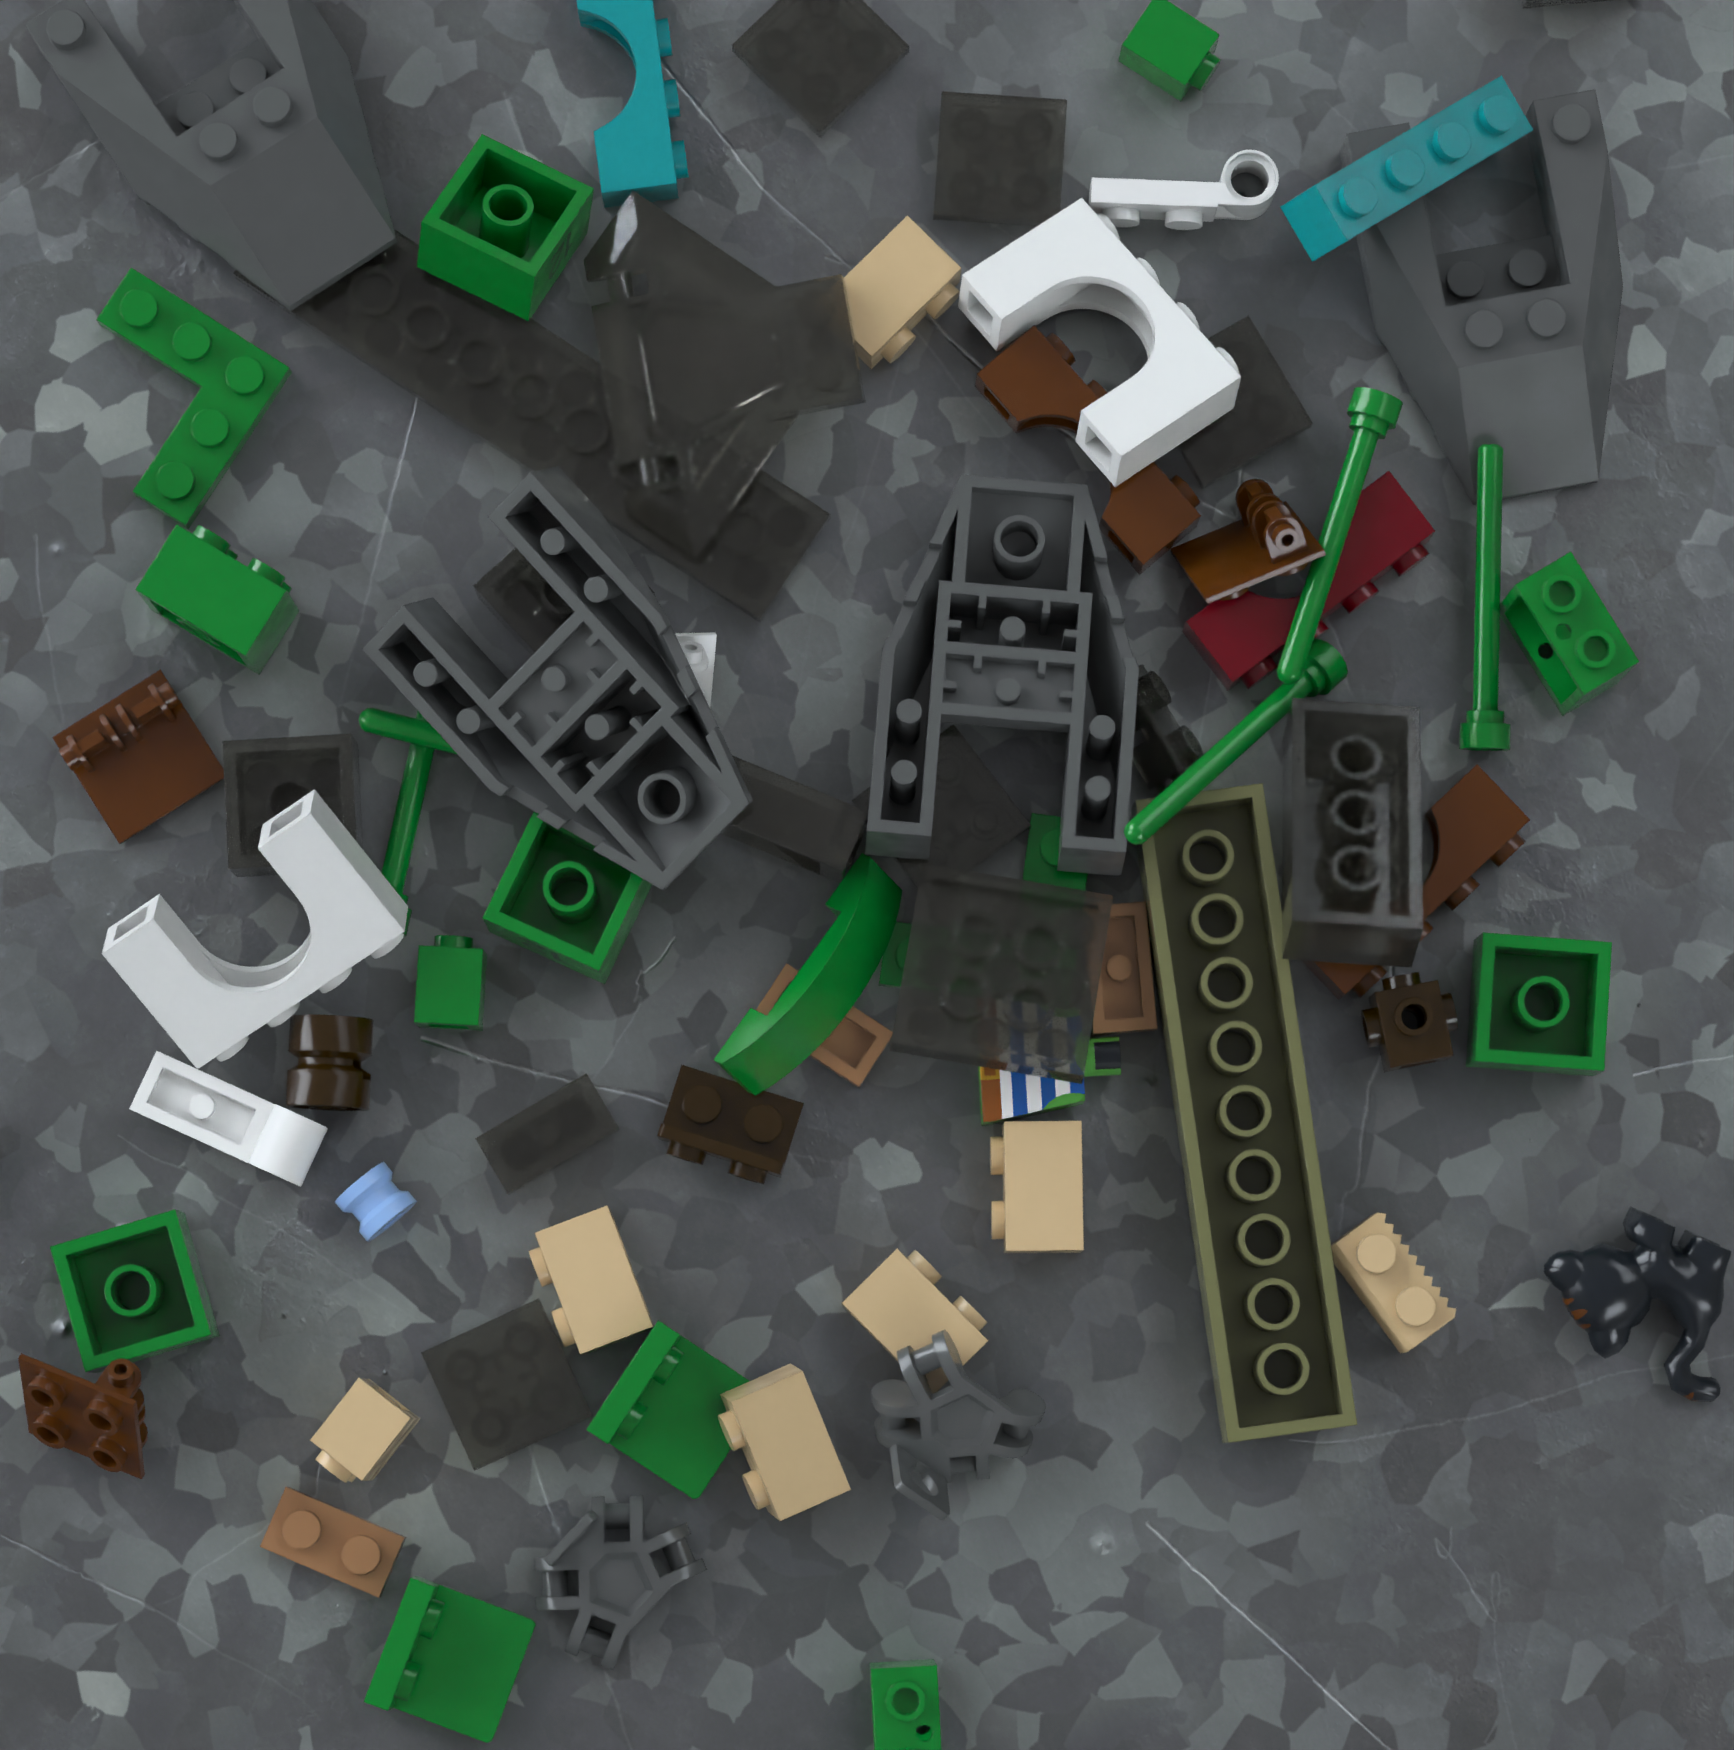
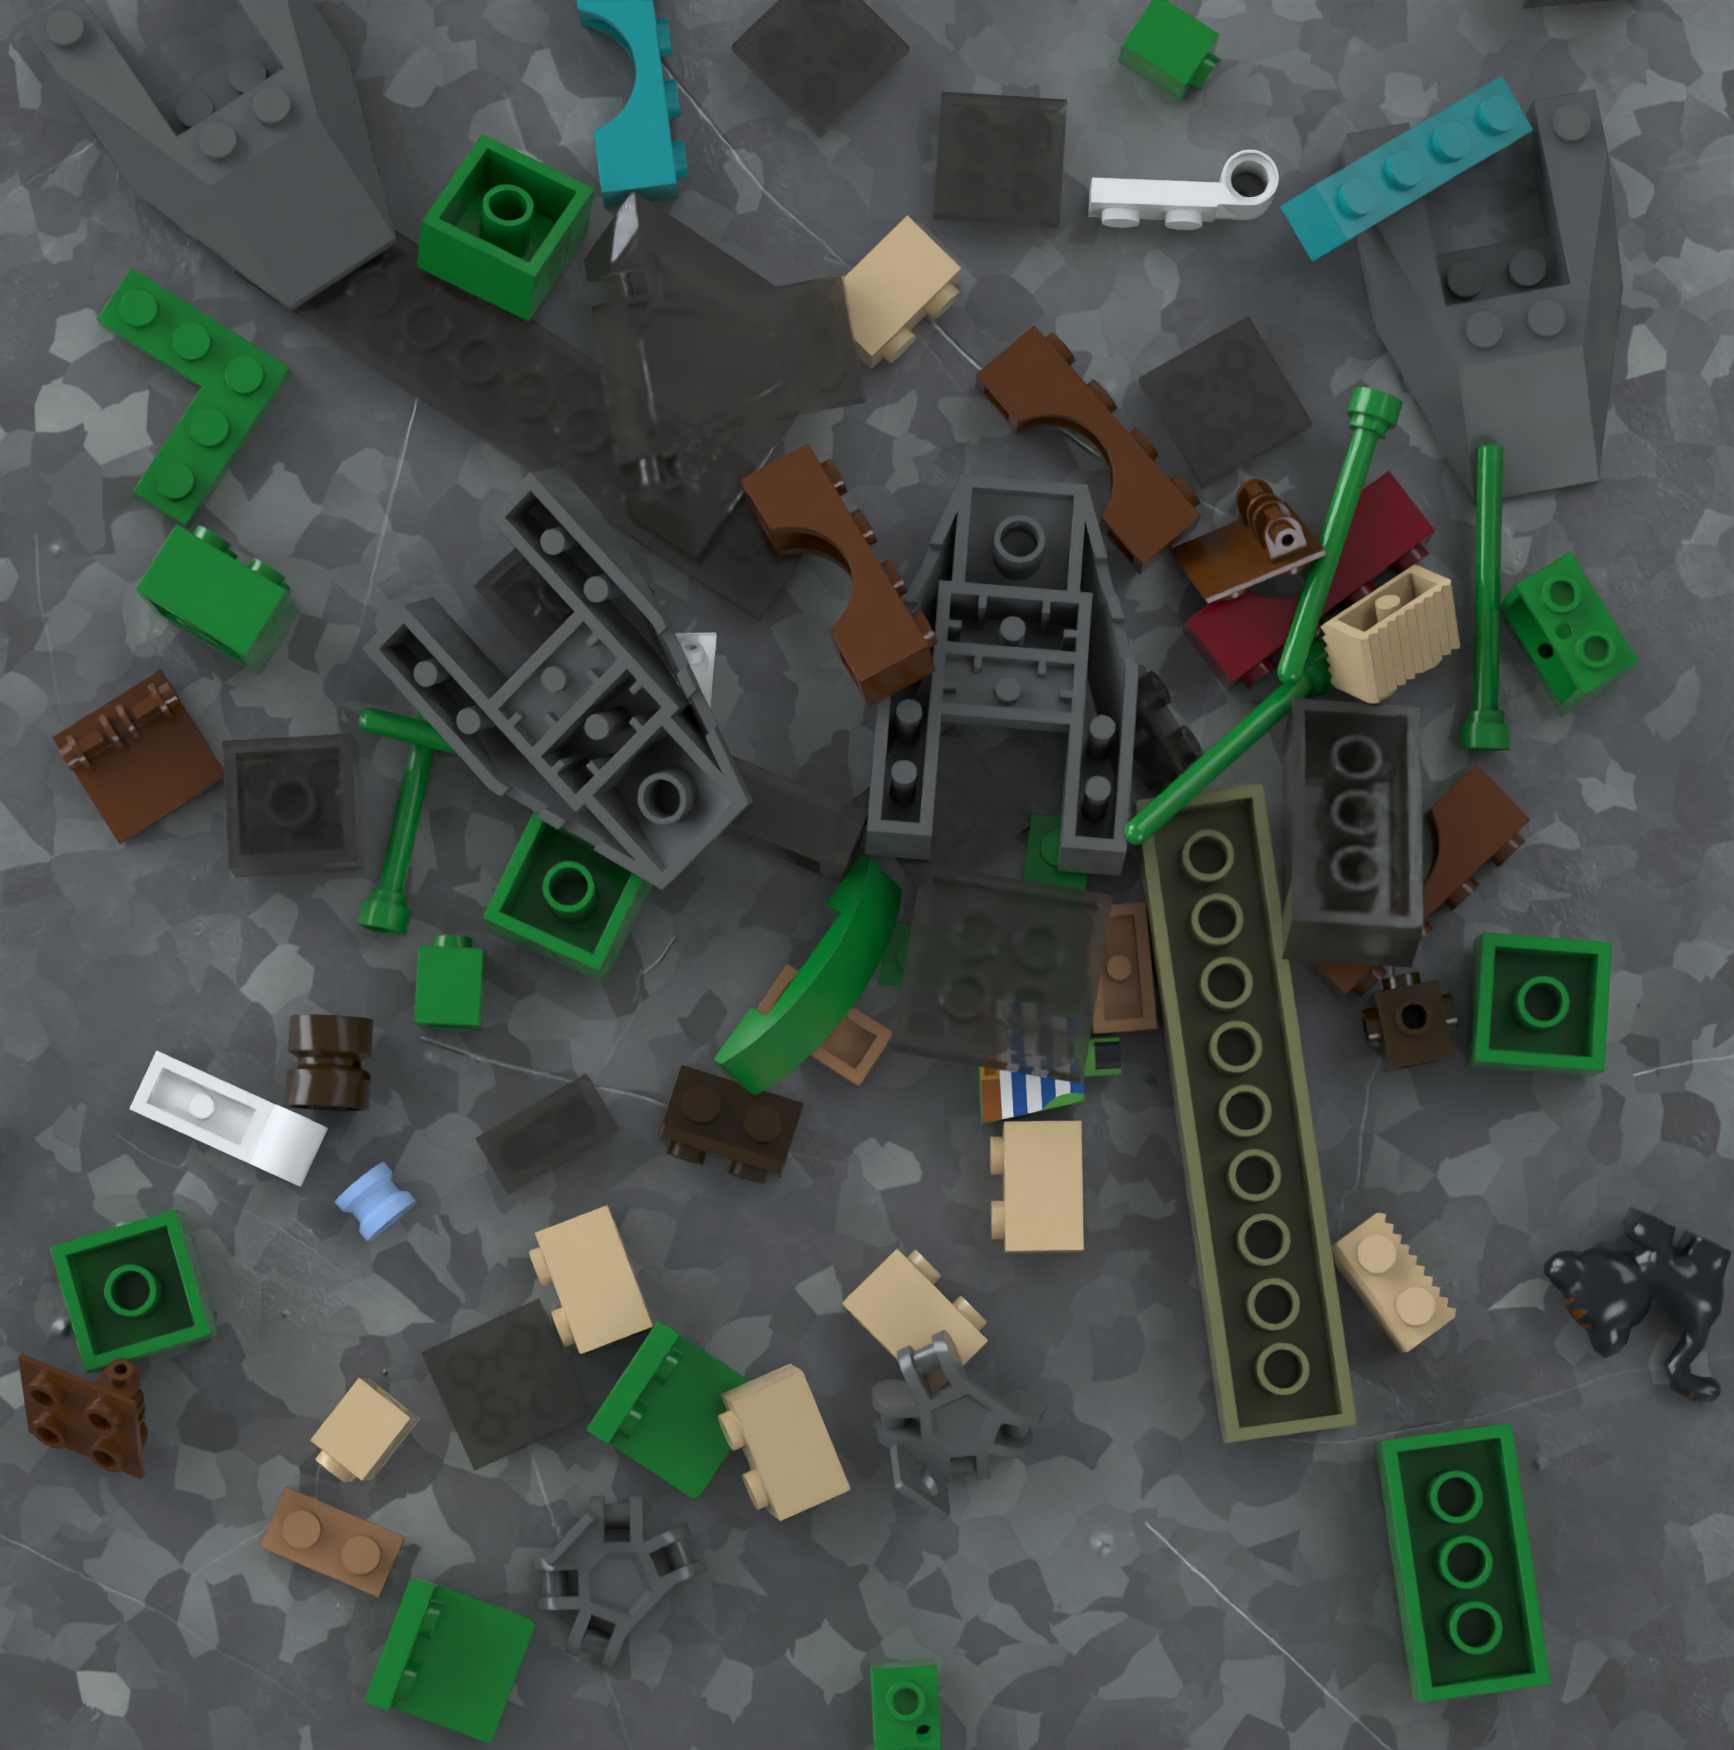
white arch [102,789,408,1069] -> none
white arch [958,198,1241,487] -> none
none -> reddish brown arch [741,444,938,707]
none -> tan brick [1321,564,1460,704]
none -> green brick [1374,1423,1551,1703]

